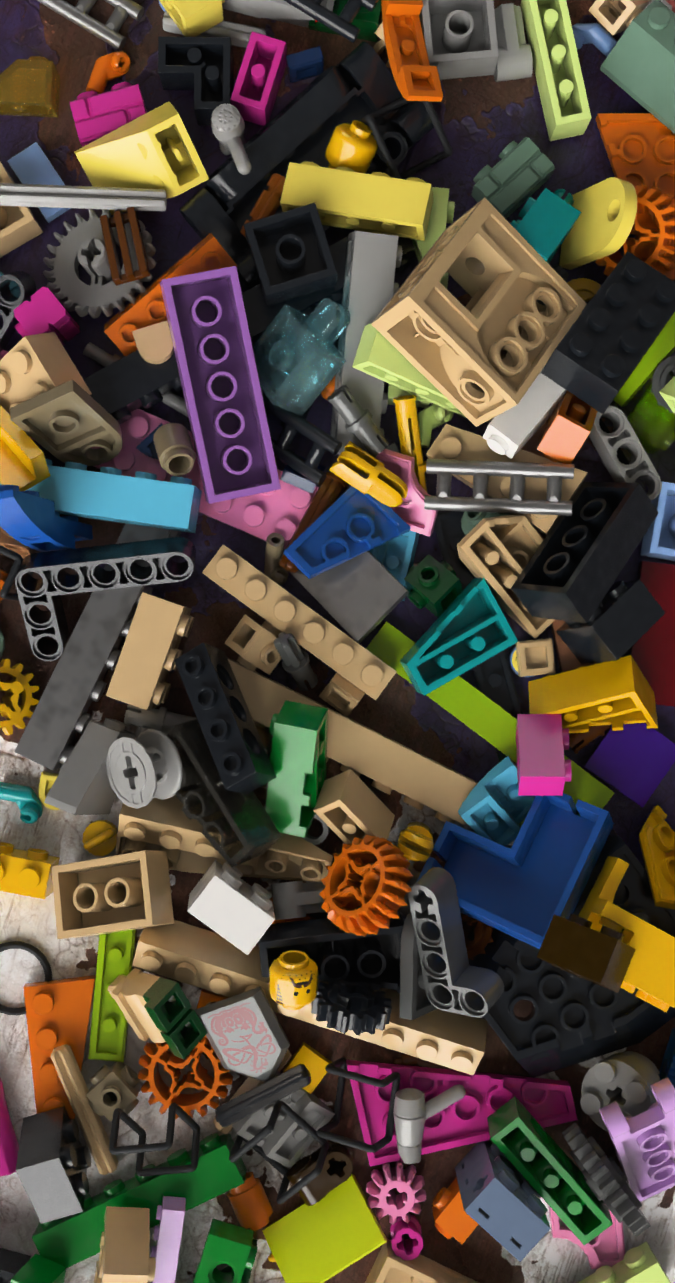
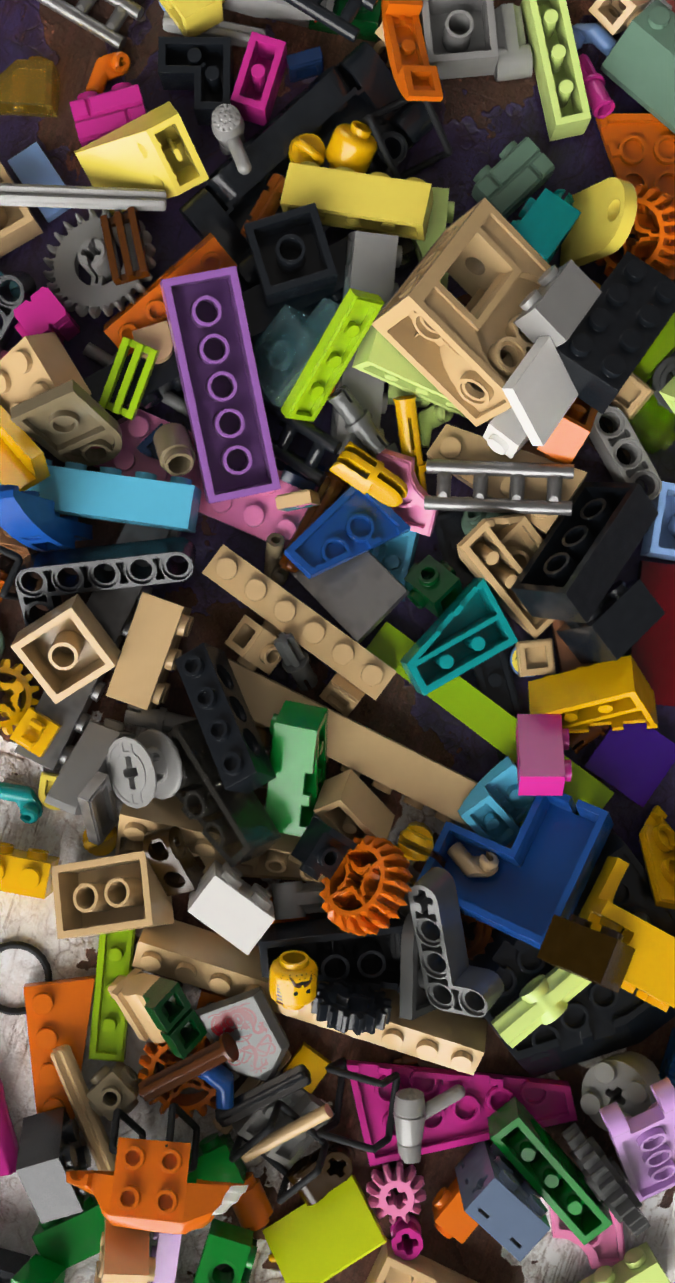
none -> tan brick [10,594,121,704]
none -> yellow tile [10,707,62,757]
none -> orange animal [66,1137,249,1234]
none -> flat silver tile [77,771,119,846]
none -> lime tile [99,336,160,420]
none -> reddish brown axle [138,1033,239,1102]
none -> dark brown leg [143,826,205,896]
none -> blue arm [198,1064,234,1110]
none -> tan bar [241,1104,333,1163]
none -> tan tile [275,489,321,512]
none -> lime tile [280,288,385,422]
none -> yellow tile [288,133,326,166]
none -> black brick [291,817,357,881]
none -> tan arm [447,842,499,878]
none -> yellowish green piece [491,967,592,1049]
none -> white tile [502,336,579,446]
none -> light grey brick [513,259,602,348]
none -> dark pink axle [578,53,615,119]
none -> tan tile [611,372,655,420]

